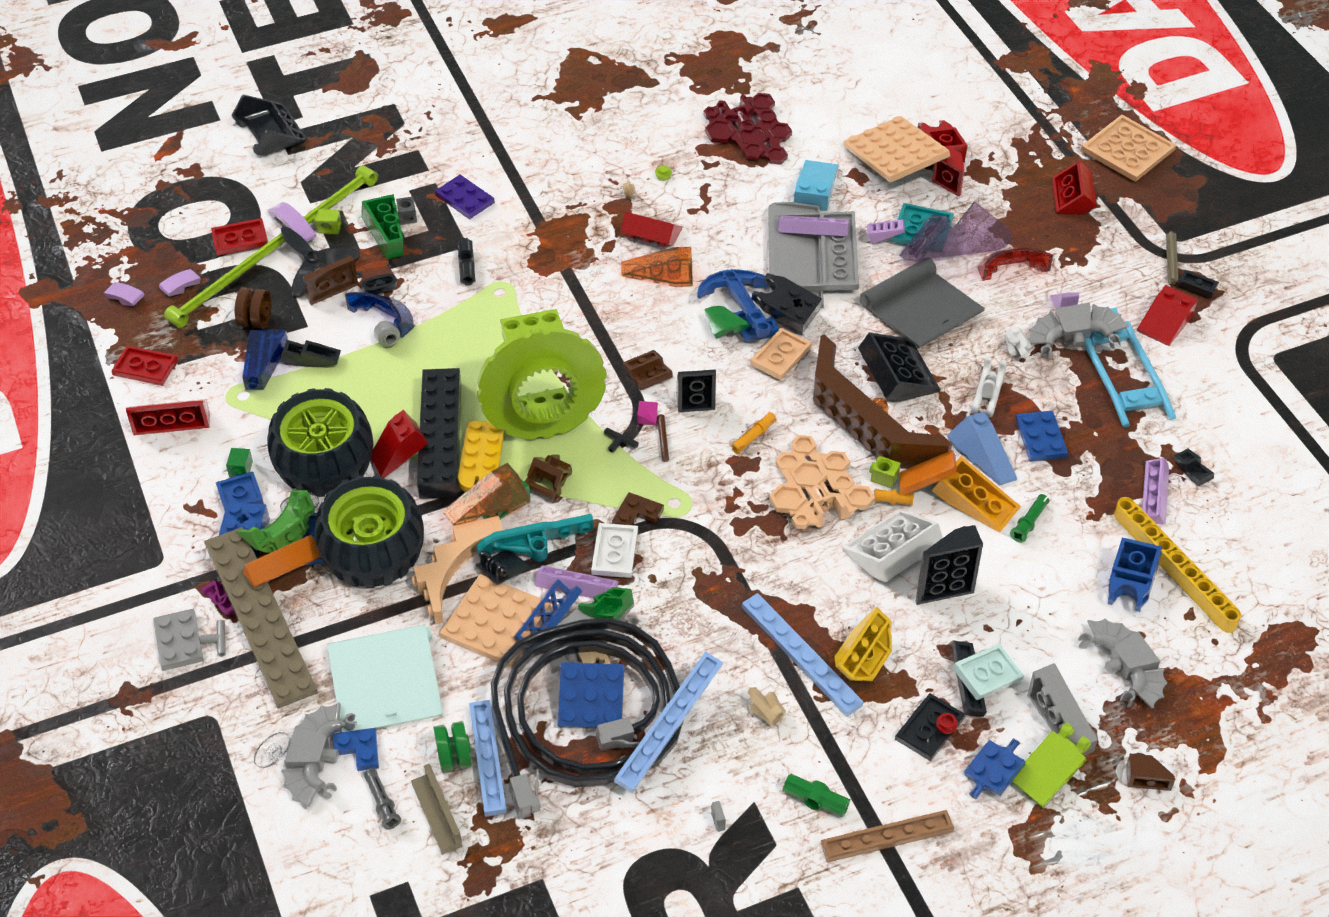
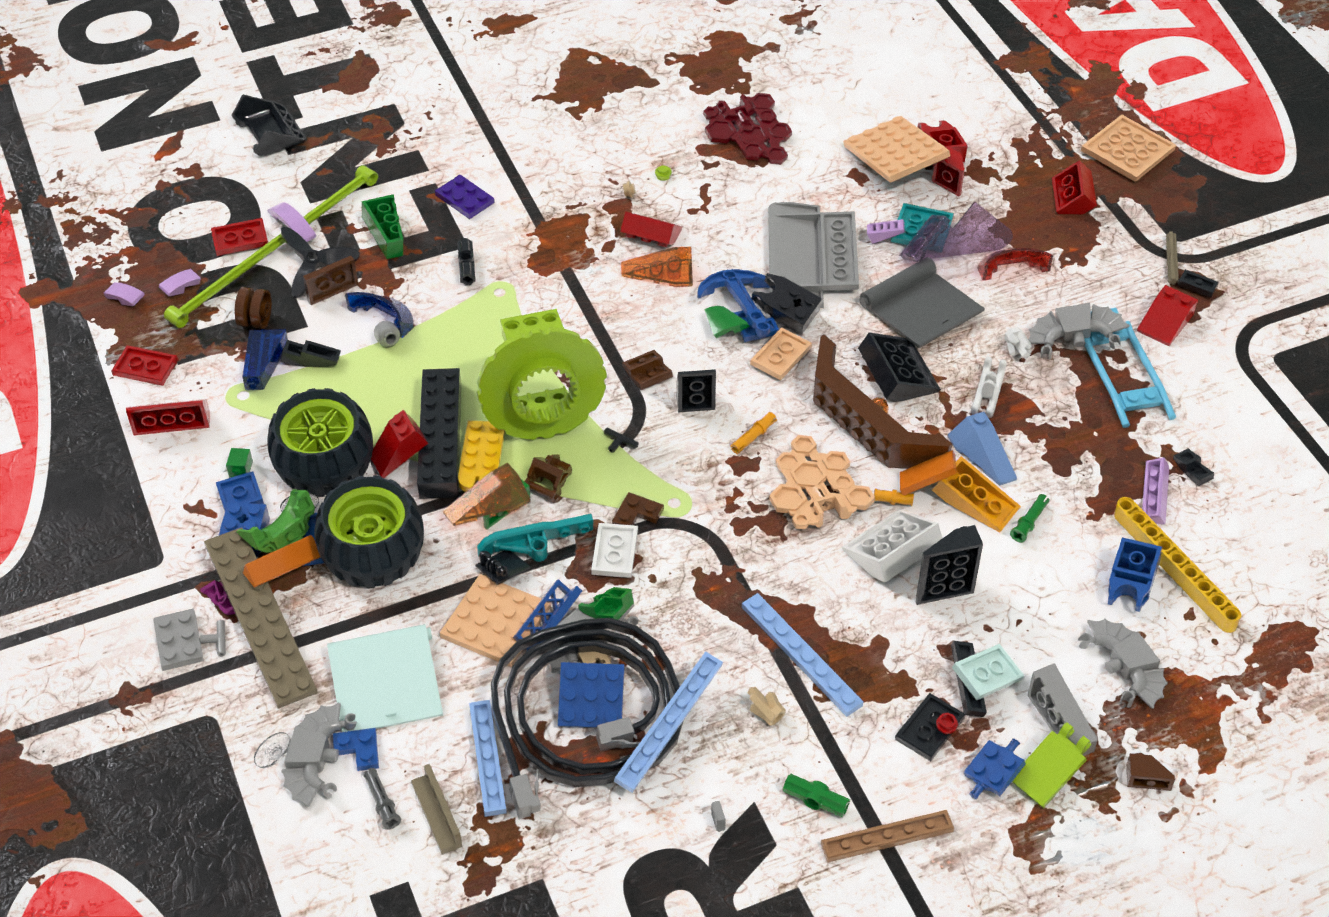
lime brick [314,209,341,234] -> none
black plate [362,274,397,295] -> none
dark grey brick [396,196,417,225] -> none
light nougat arch [411,516,503,624] -> none
green wheel [433,720,472,773] -> none
lavender slope [535,566,619,598] -> none
dark pink slope [637,401,658,425] -> none
reddish brown bar [657,414,669,462] -> none
lavender slope [778,216,850,236] -> none
medium azure slope [794,160,839,211] -> none
yellow wedge [835,607,892,682] -> none
lime brick [869,456,901,489] -> none
blue plate [1015,410,1068,462] -> none
lavender slope [1050,292,1079,308] -> none

